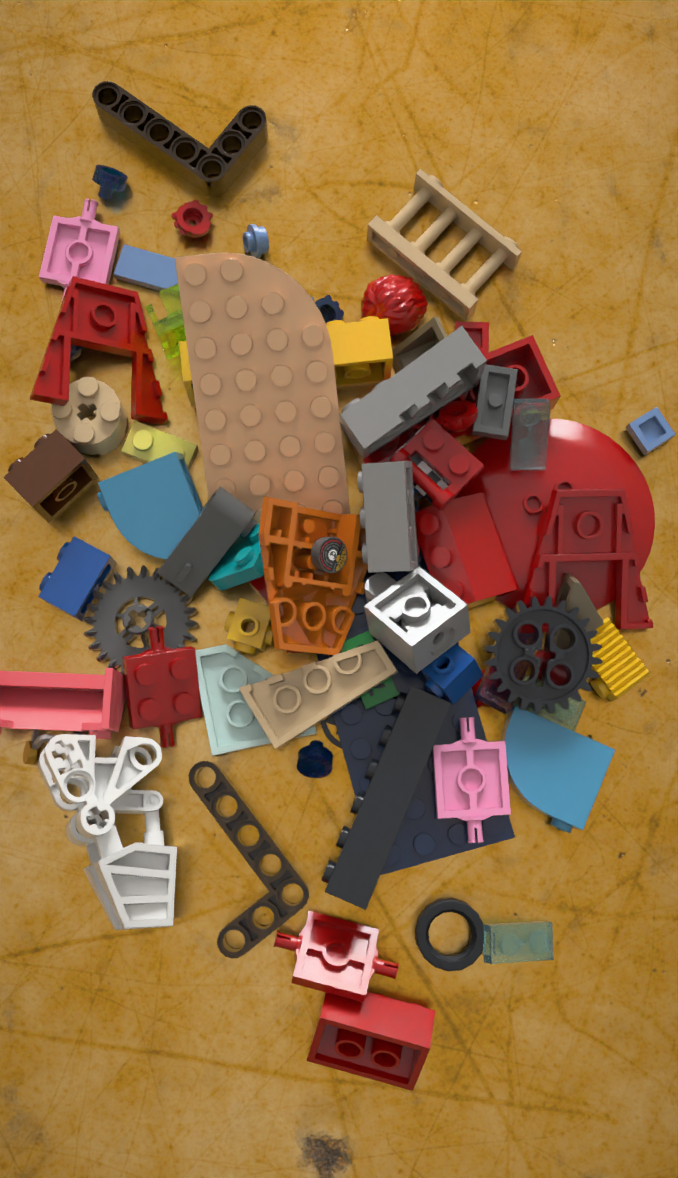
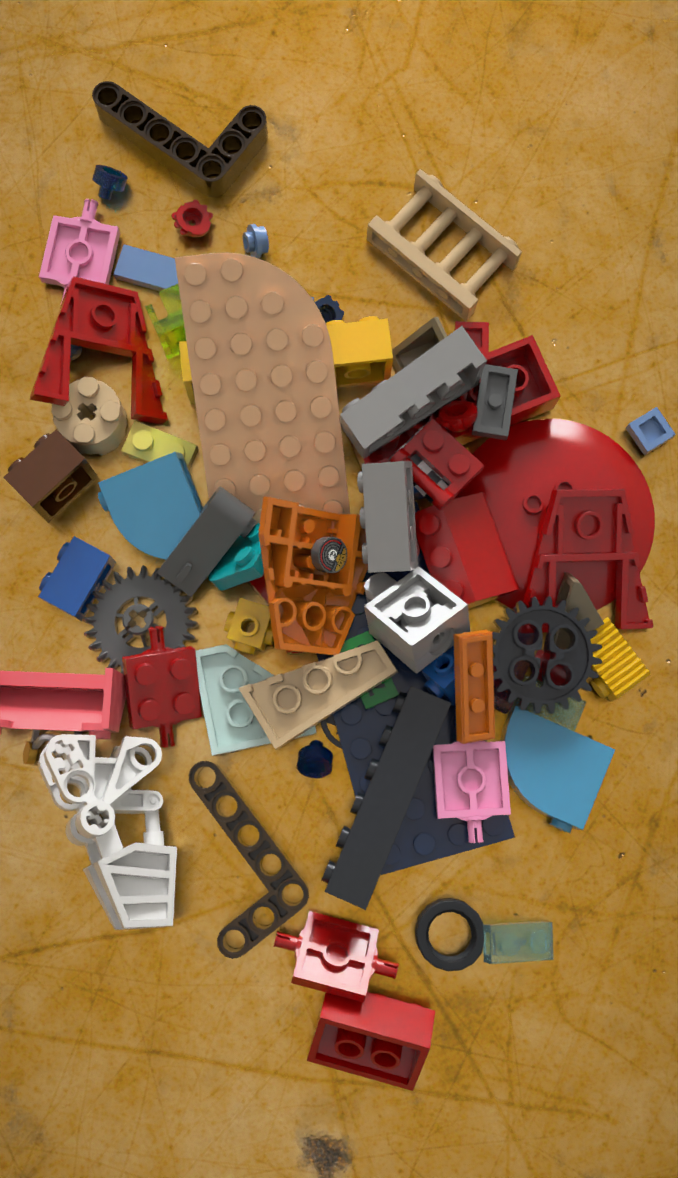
red hair [361,274,428,336] -> none
clear light blue plate [510,399,550,470] -> none
none -> orange tile [453,630,495,744]

